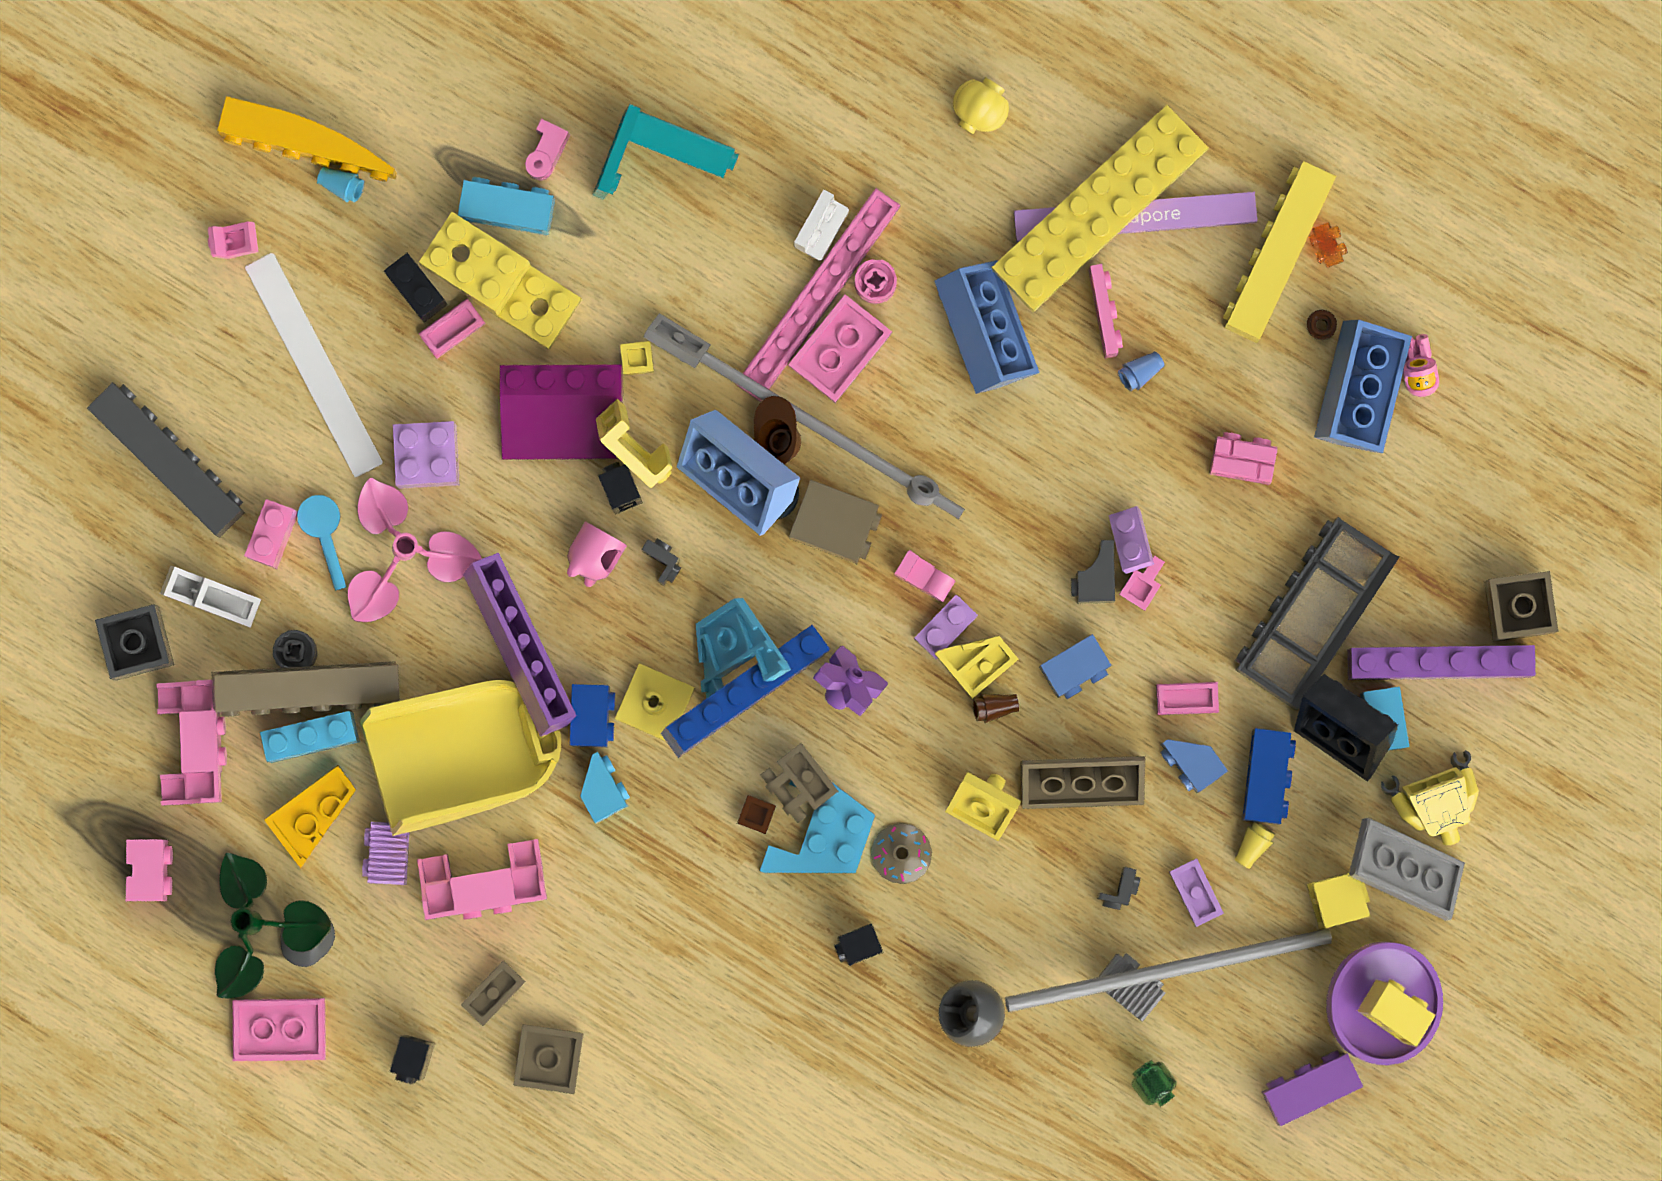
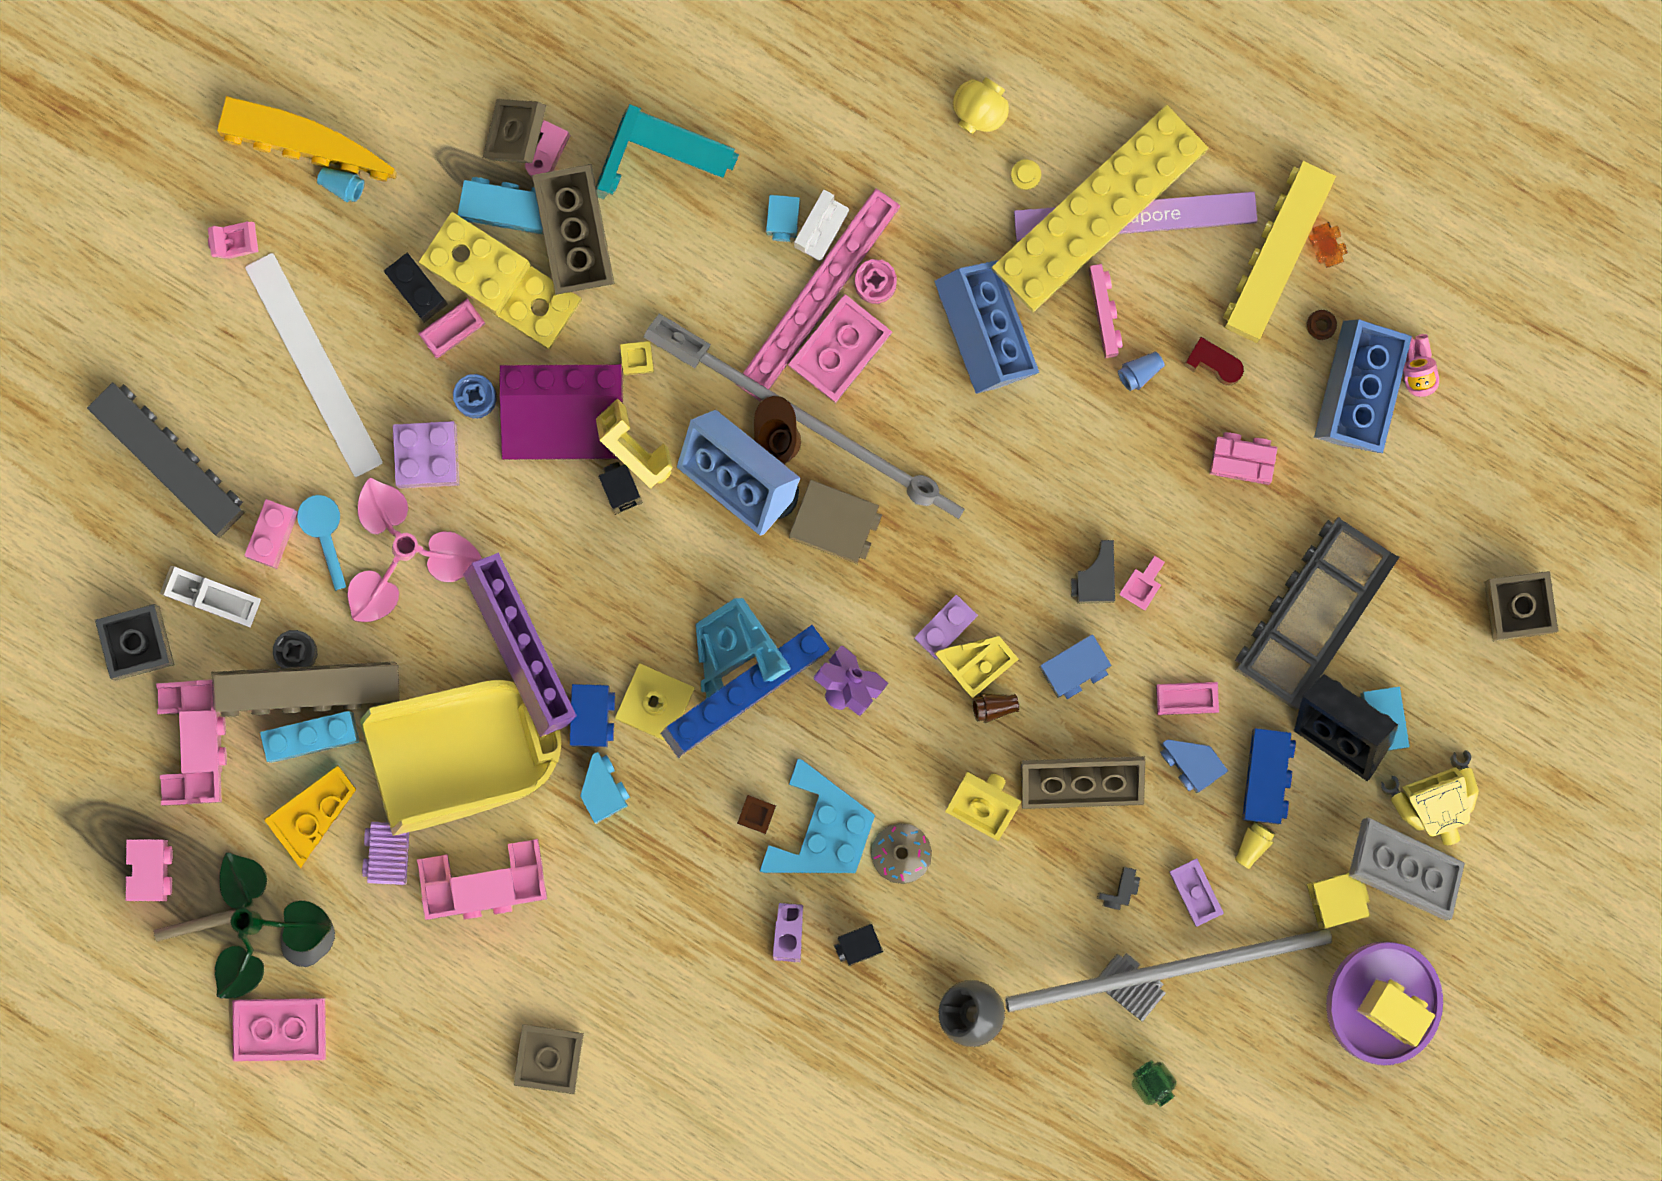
black brick [390,1035,435,1084] -> none
dark tan plate [461,961,526,1026] -> none
bright pink piece [567,521,627,587] -> none
dark grey bracket [641,538,681,586] -> none
dark tan plate [761,743,839,823] -> none
bright pink leg [894,550,956,602] -> none
lavender plate [1109,506,1154,574] -> none
medium lavender brick [1262,1050,1363,1126] -> none
medium lavender brick [1347,645,1536,680] -> none
none -> dark tan bar [154,909,237,942]
none -> medium blue wheel [453,374,497,419]
none -> dark tan plate [483,99,546,163]
none -> dark tan slope [532,164,615,295]
none -> medium azure brick [766,195,800,242]
none -> lavender leg [773,903,803,963]
none -> light yellow plate [1011,159,1041,190]
none -> dark red leg [1184,337,1244,386]

